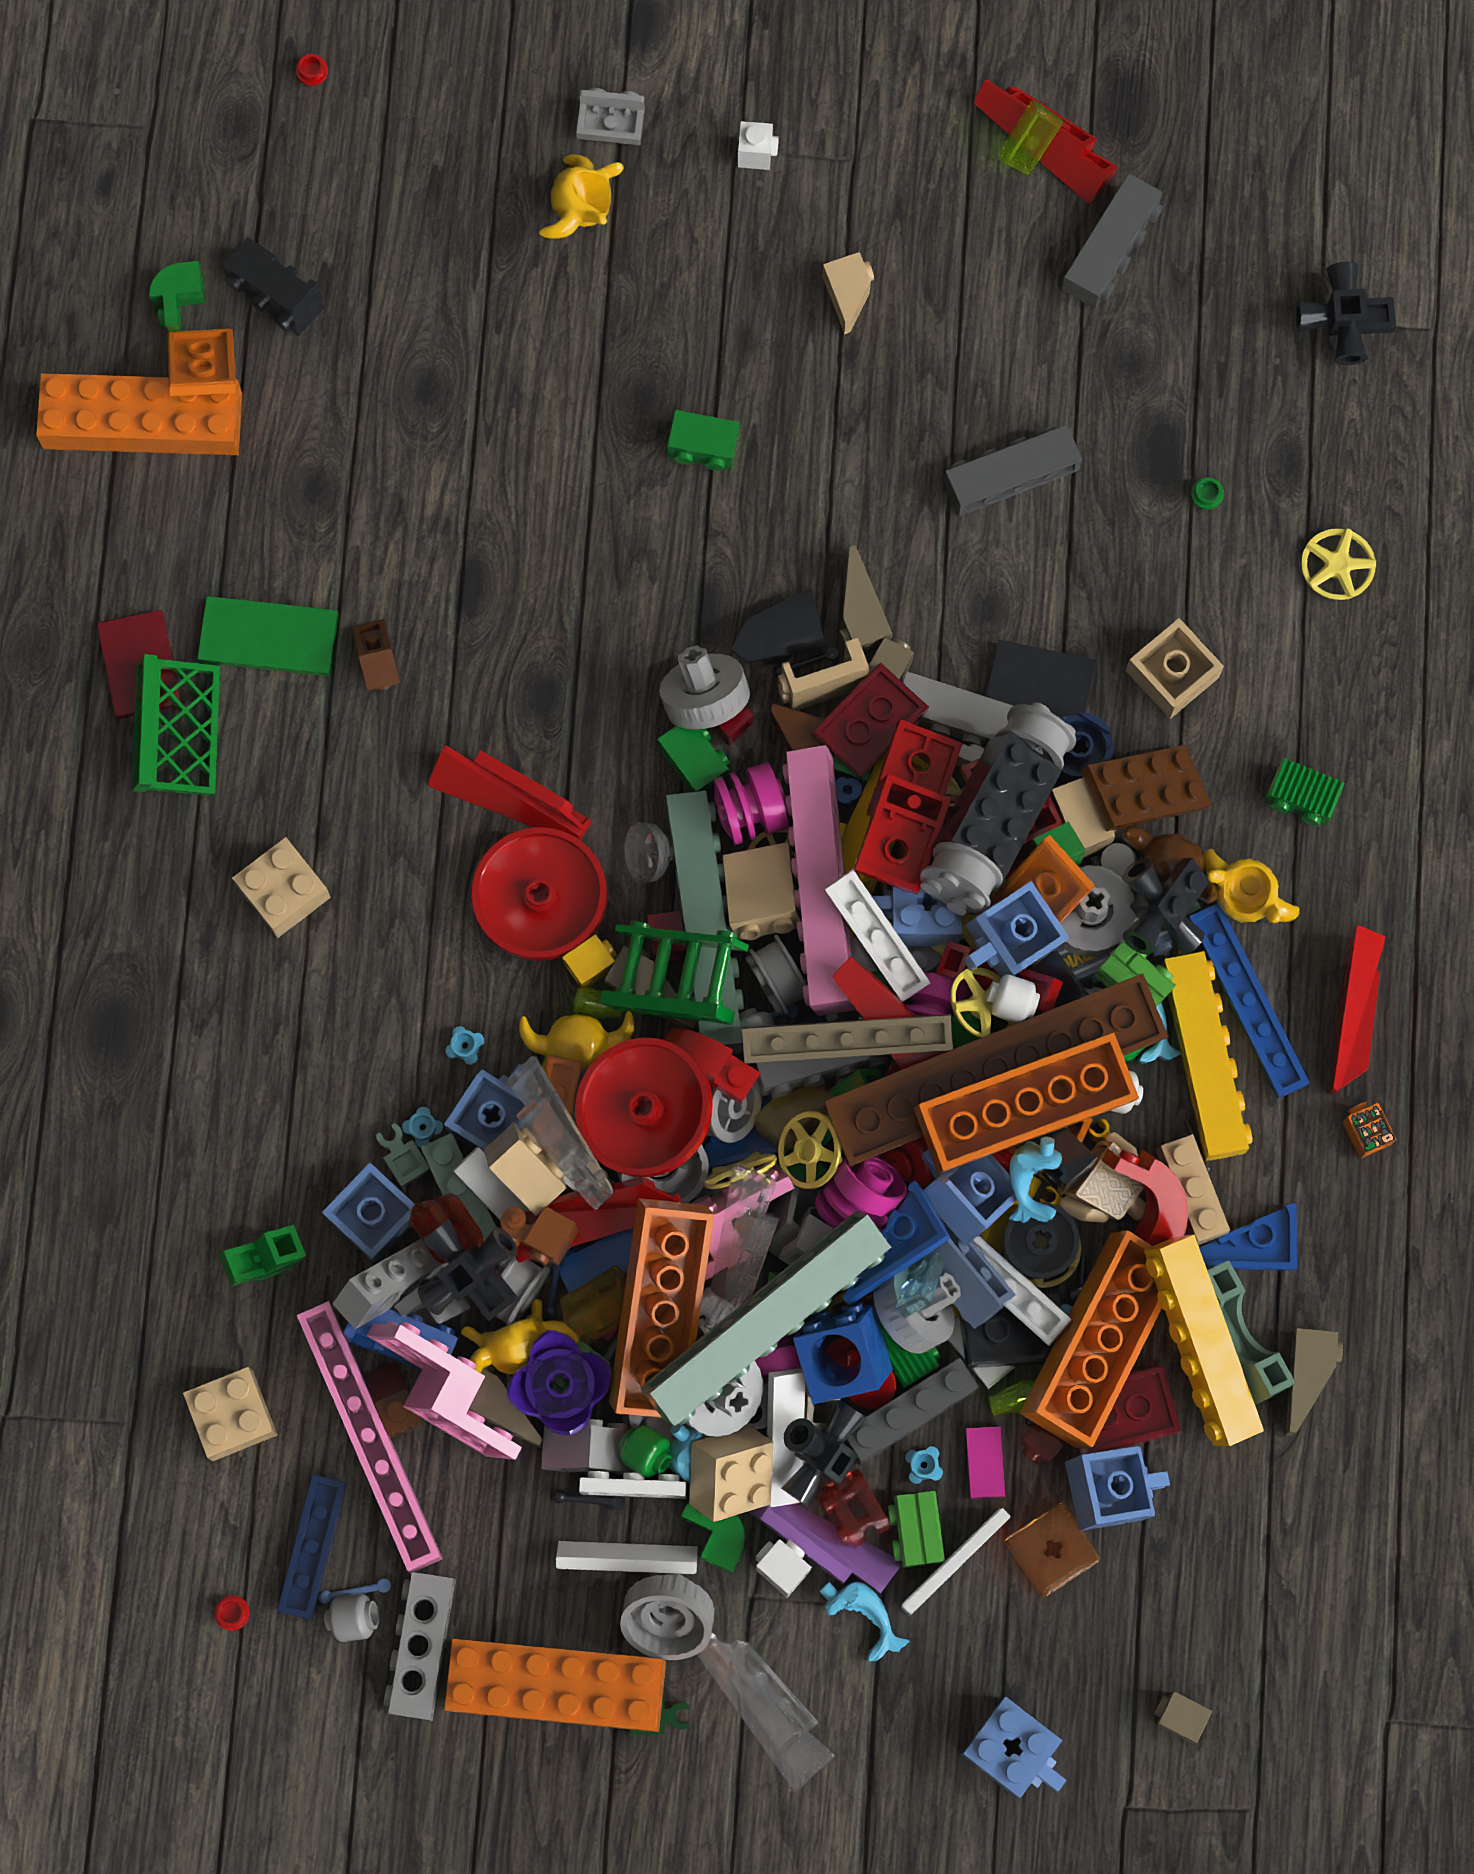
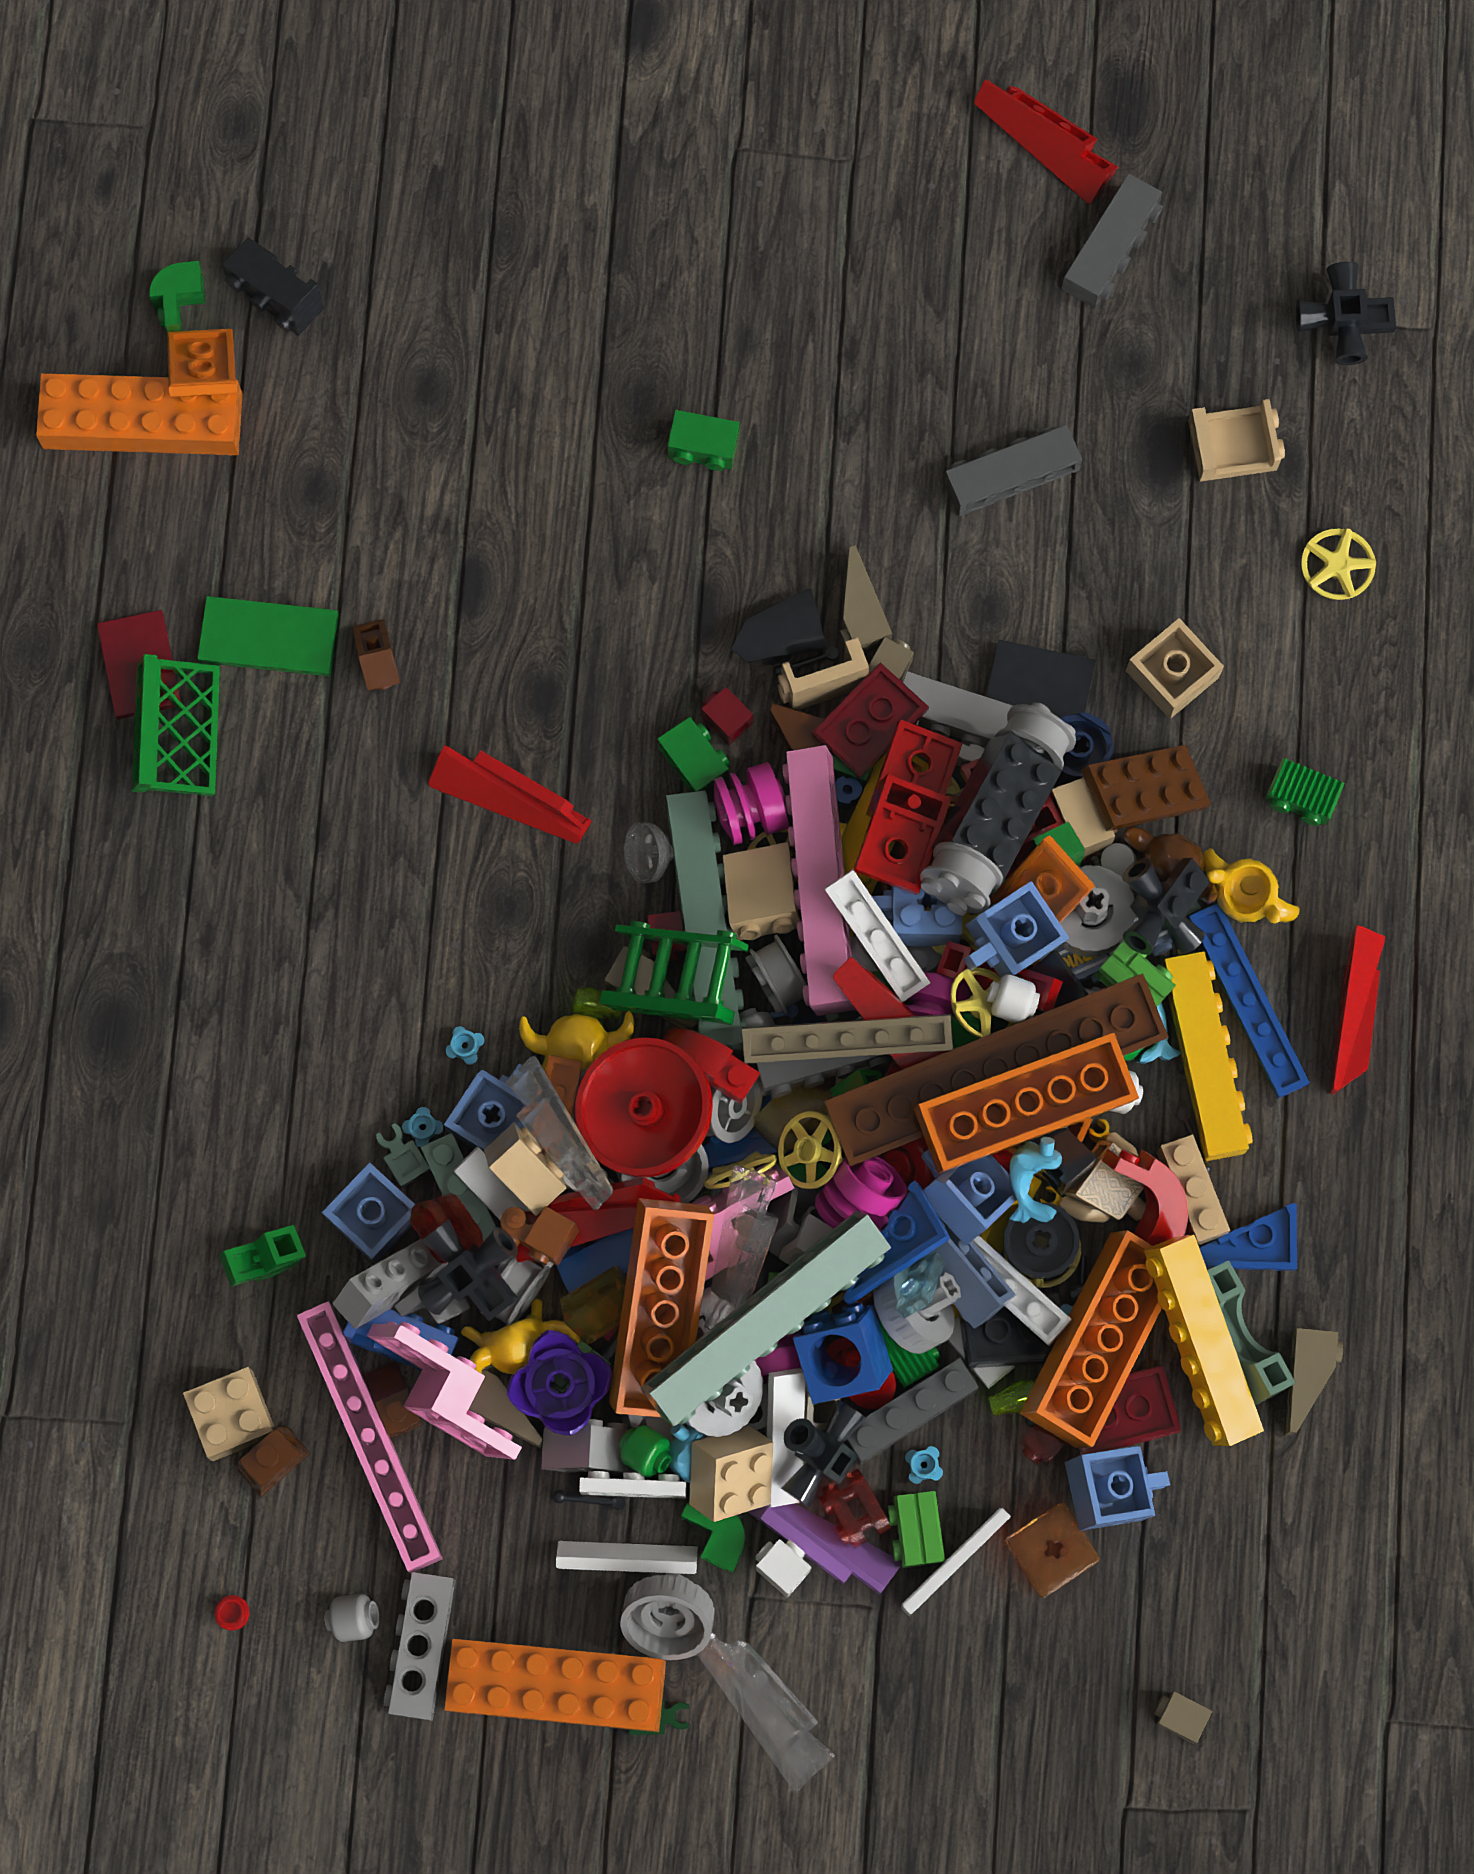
tan brick [232,837,331,938] -> none
dark blue plate [277,1474,347,1620] -> none
red plate [296,54,328,86] -> none
medium blue hinge [318,1579,391,1604] -> none
red dish [472,827,607,961] -> none
yellow piece [539,154,624,239] -> none
dark blue hinge [544,1257,565,1318] -> none
yellow brick [562,934,617,991] -> none
light grey bracket [576,88,645,145] -> none
light grey piece [659,645,750,730] -> none
white brick [738,121,779,170] -> none
medium azure animal [819,1581,910,1661] -> none
tan slope [822,252,874,334] -> none
medium blue hinge [961,1697,1067,1798] -> none
dark pink tile [965,1426,1005,1499] -> none
clear neon green slope [999,100,1063,176] -> none
green plate [1191,477,1224,510] -> none
brick [1342,1102,1396,1159] -> none
none -> reddish brown torso [238,1427,311,1497]
none -> tan panel [1188,399,1285,482]

